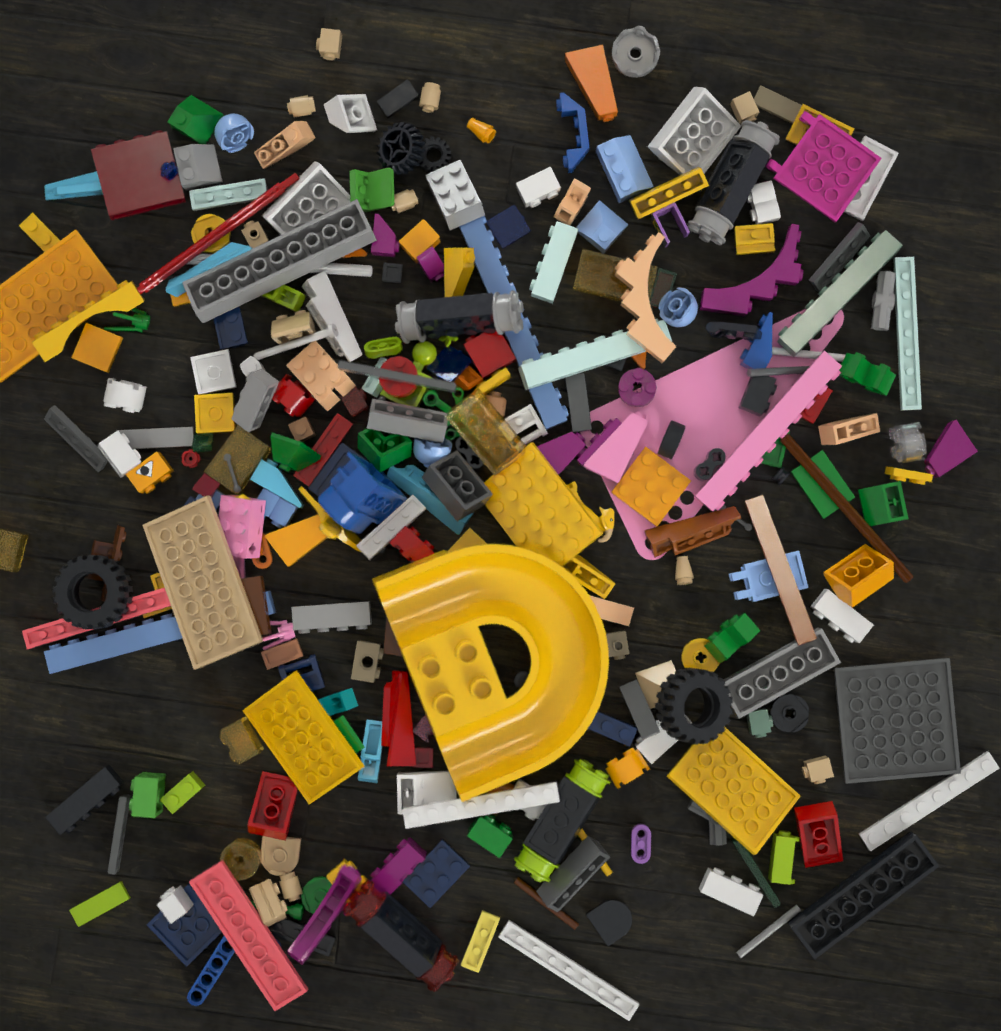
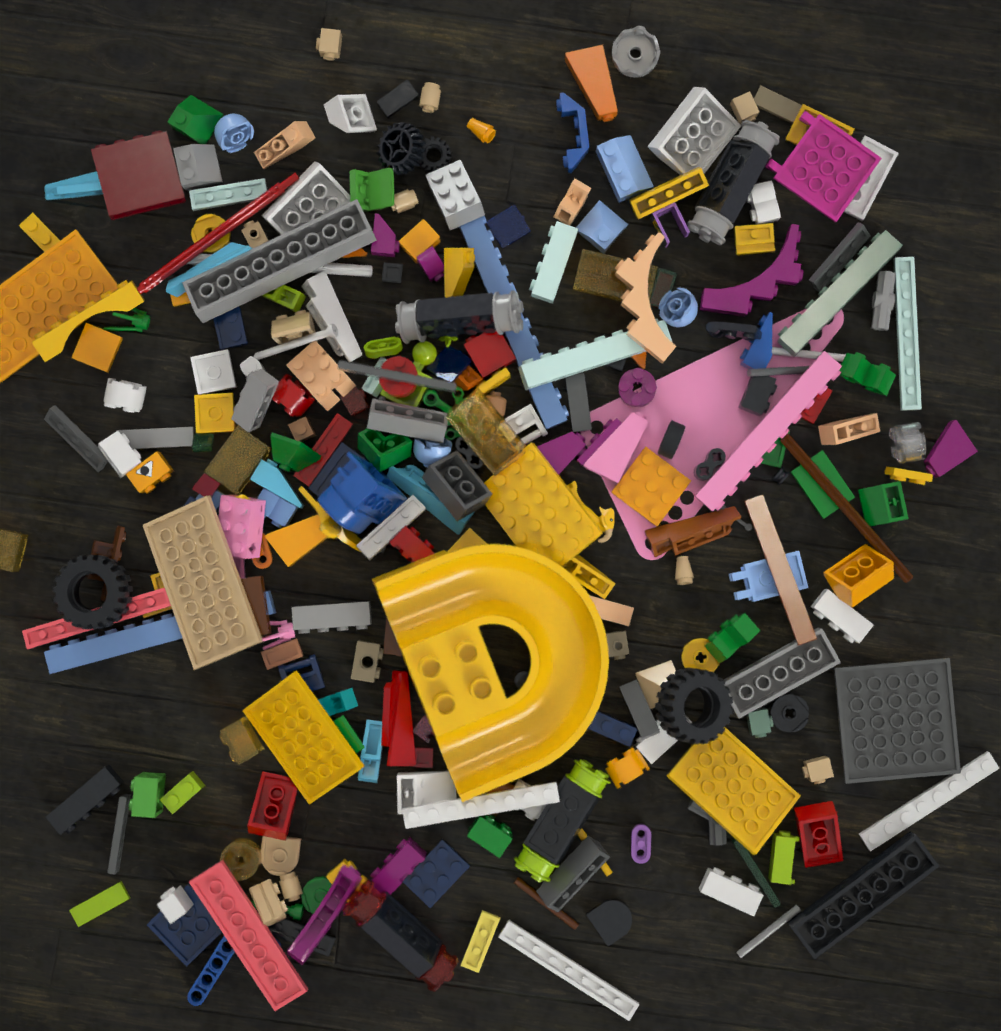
clear blue plate [160,161,178,180] -> none
red plate [182,449,200,468] -> none
dark grey hinge [224,453,241,493] -> none
tan brick [287,95,316,118] -> none
white brick [516,167,561,208] -> none

